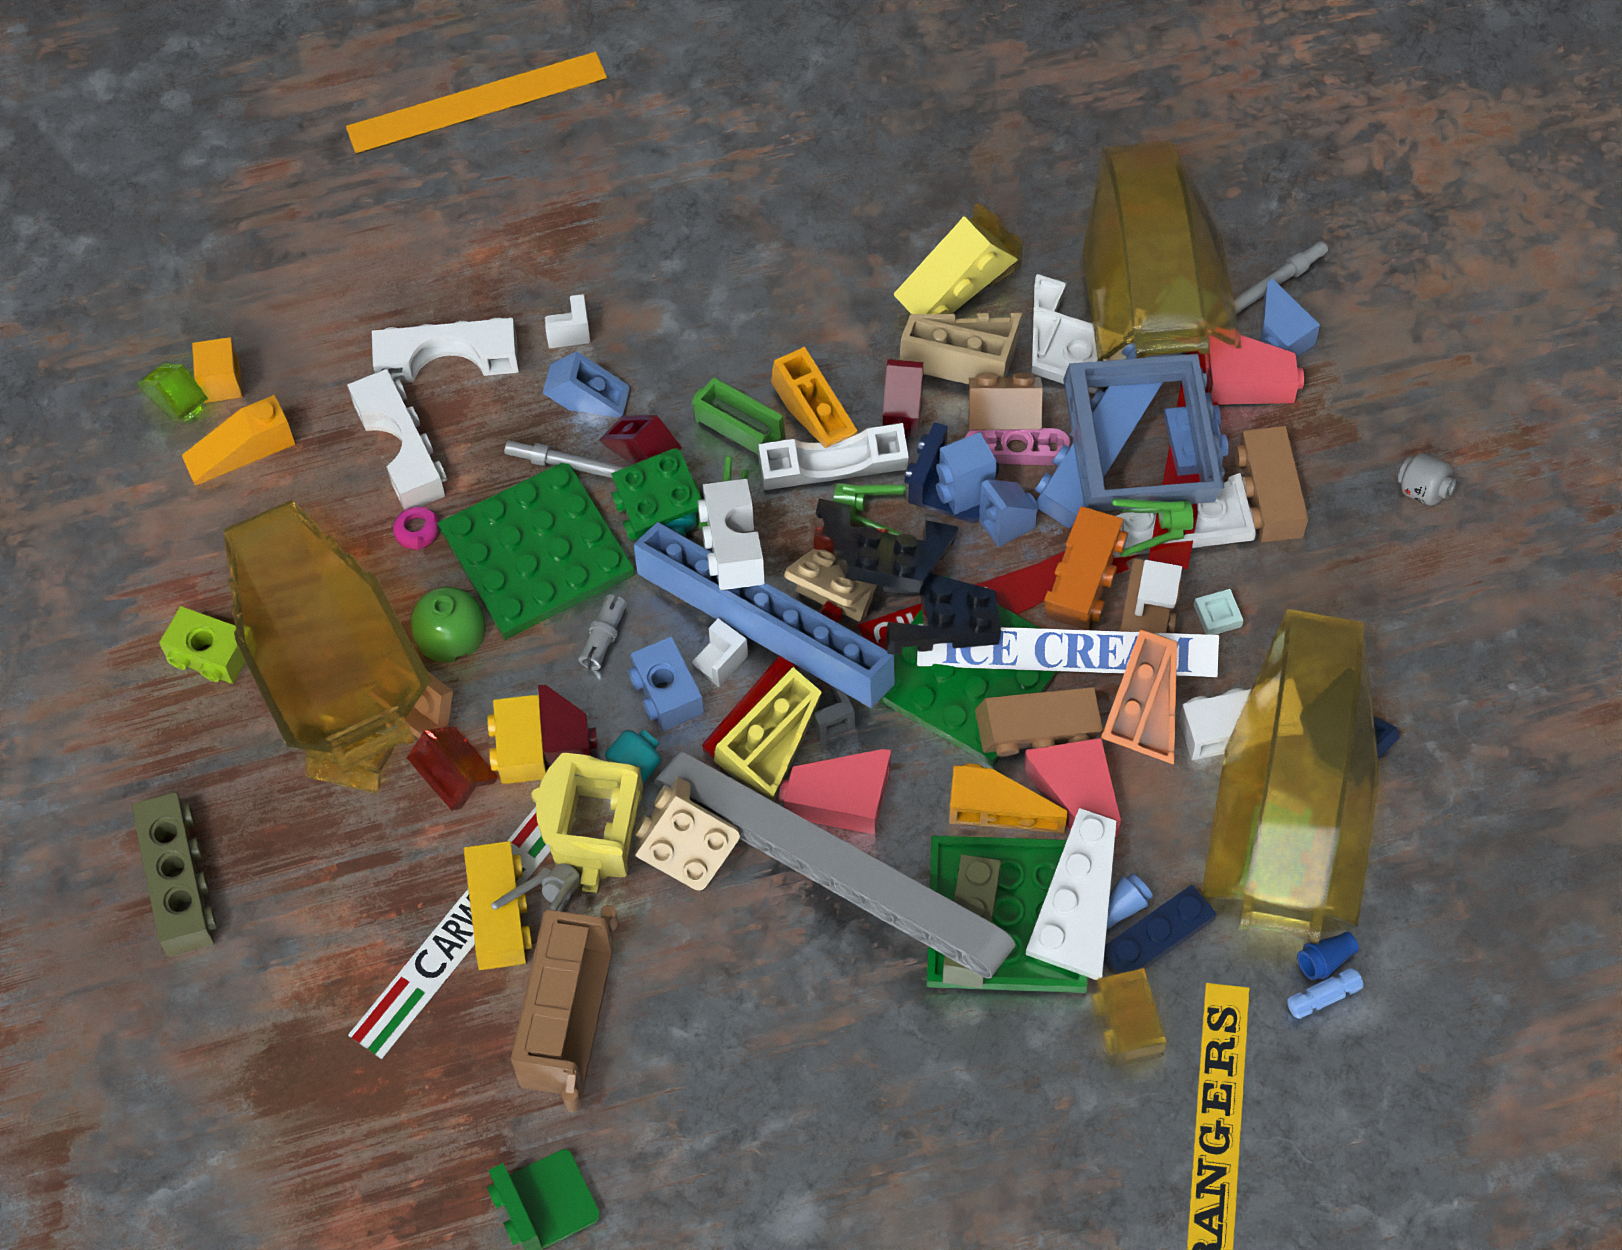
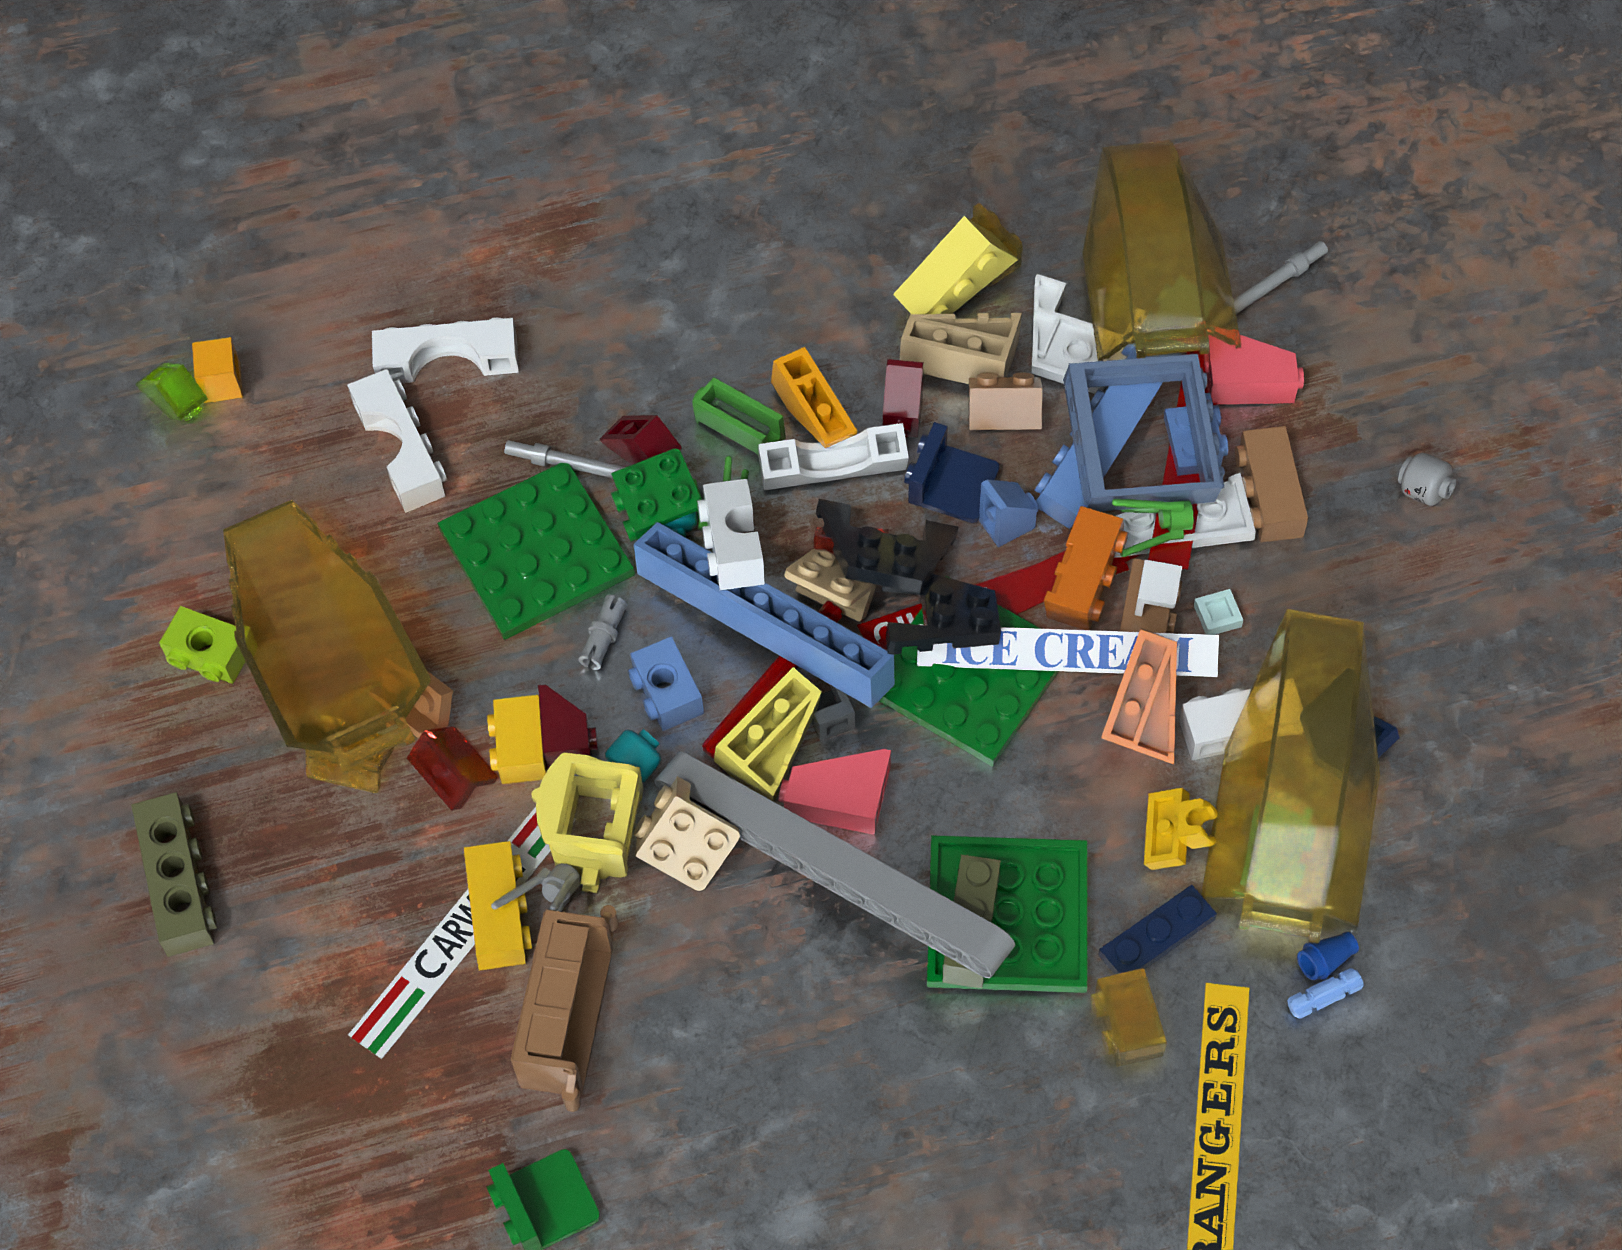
light orange slope [181,395,295,486] -> none
light orange sticker [346,51,607,154] -> none
dark pink piece [393,506,440,551] -> none
bright green cylinder [410,586,486,663] -> none
medium blue slope [543,351,630,417] -> none
white panel [545,294,591,349] -> none
white panel [692,618,748,687] -> none
bright green plant [833,483,906,535] -> none
medium blue brick [936,432,997,515] -> none
light orange slope [949,763,1067,834] -> none
bright pink beam [965,428,1070,465] -> none
medium nougat brick [975,687,1103,757] -> none
coral slope [1024,738,1121,837] -> none
white wing [1026,808,1116,982] -> none
medium blue cone [1107,873,1153,930] -> none
medium blue slope [1260,279,1320,358] -> none
none -> yellow plate [1144,788,1218,870]

